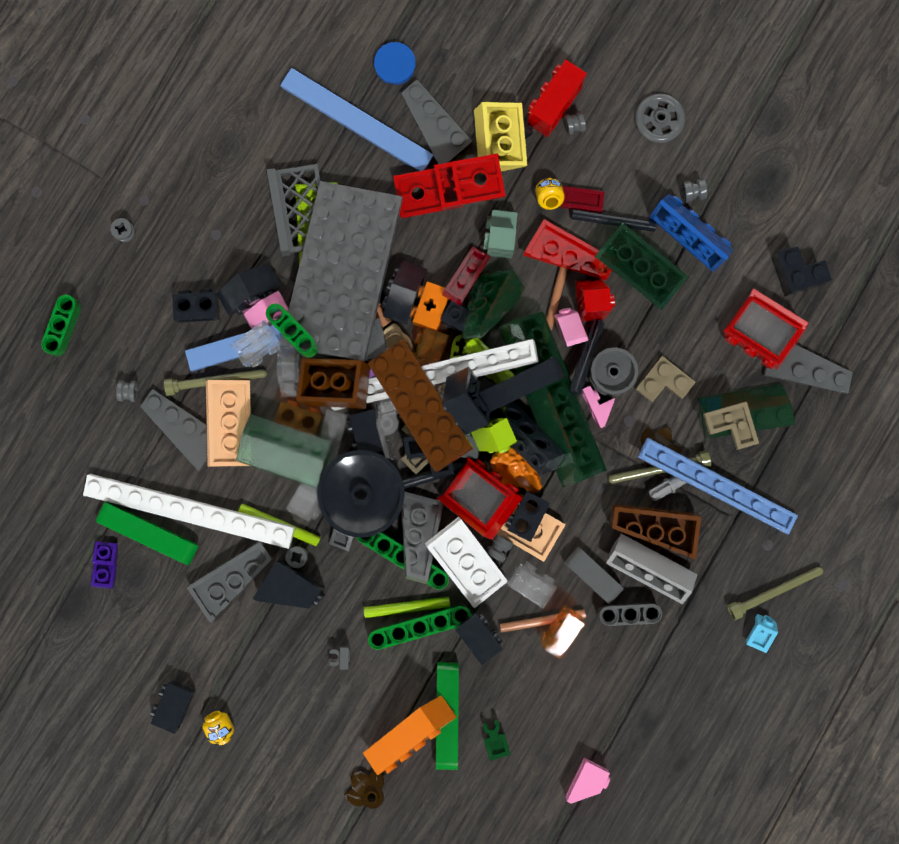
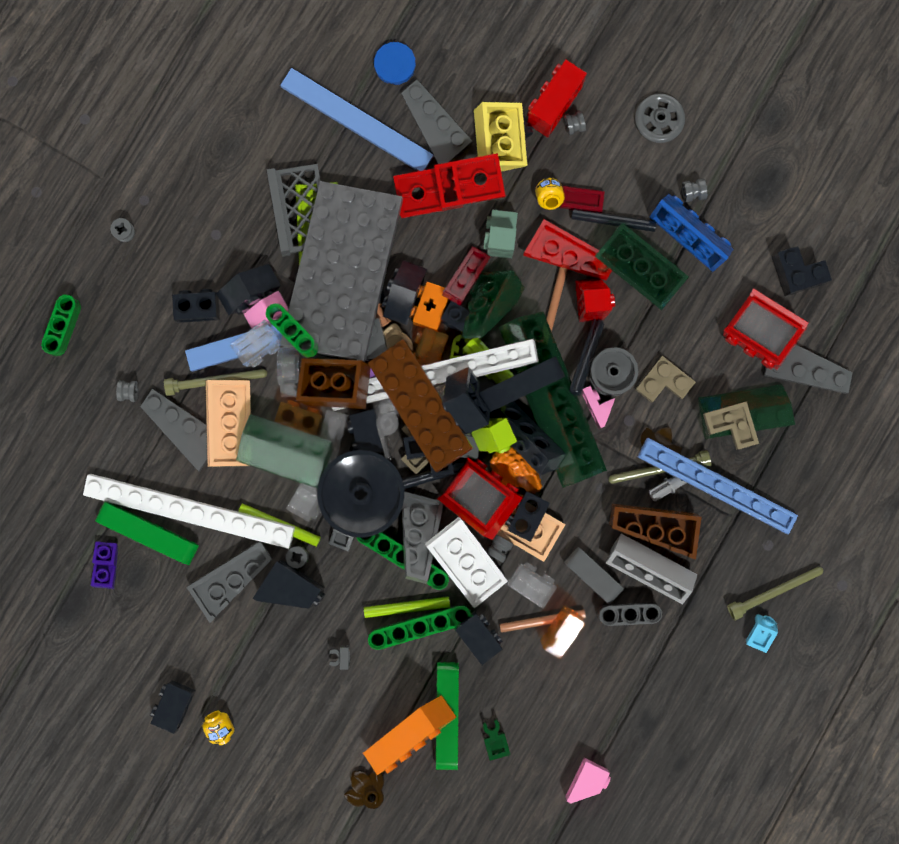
bright pink slope [554,308,588,347] -> none

